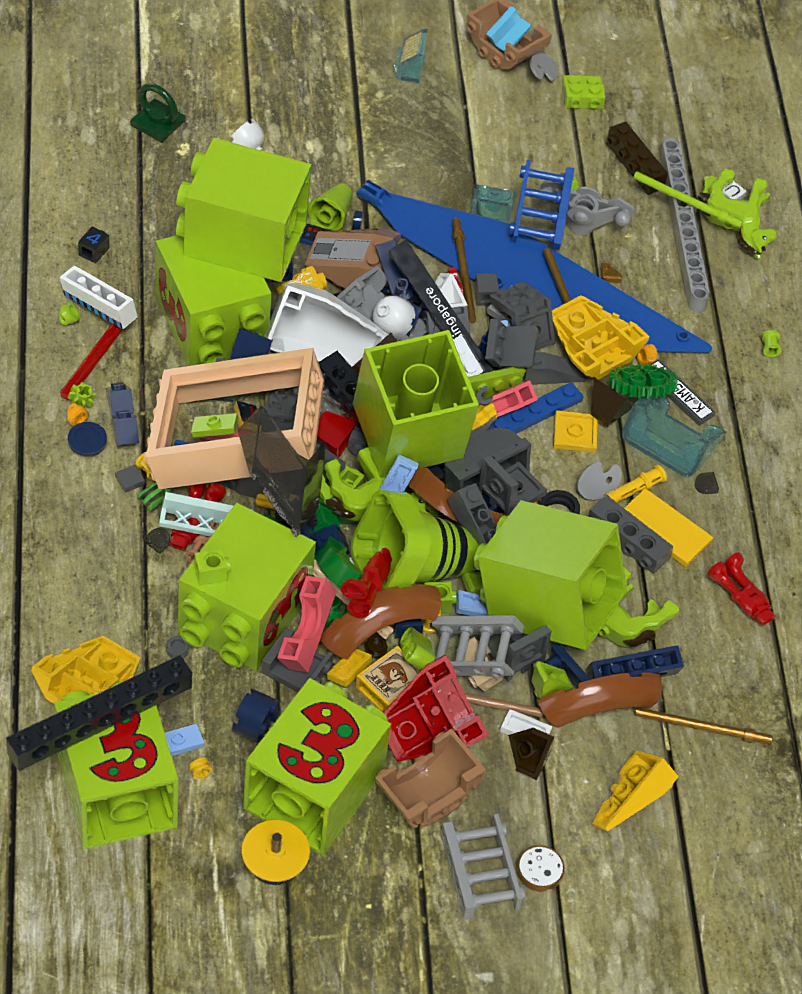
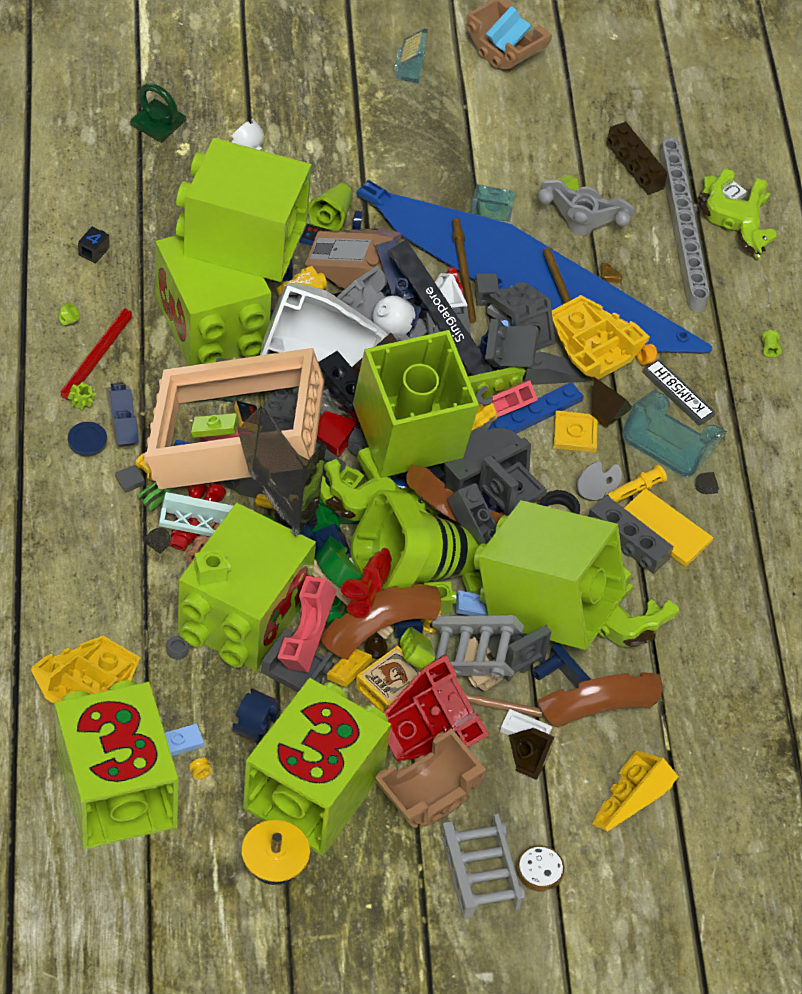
black brick [6,655,192,771] -> none
white brick [60,265,137,329] -> none
light orange tile [67,403,89,426] -> none
dark blue piece [229,328,273,360] -> none
light blue plate [379,454,419,492] -> none
brick [453,334,485,377] -> none
blue fence [509,159,575,250] -> none
light grey piece [530,53,558,81] -> none
lime slope [531,661,573,699] -> none
lime plate [562,75,605,109] -> none
dark blue brick [586,645,684,680] -> none
green gear [609,363,678,399] -> none
lime bar [633,172,743,229] -> none
pearl gold bar [635,707,773,744] -> none
red piece [707,552,776,626] -> none

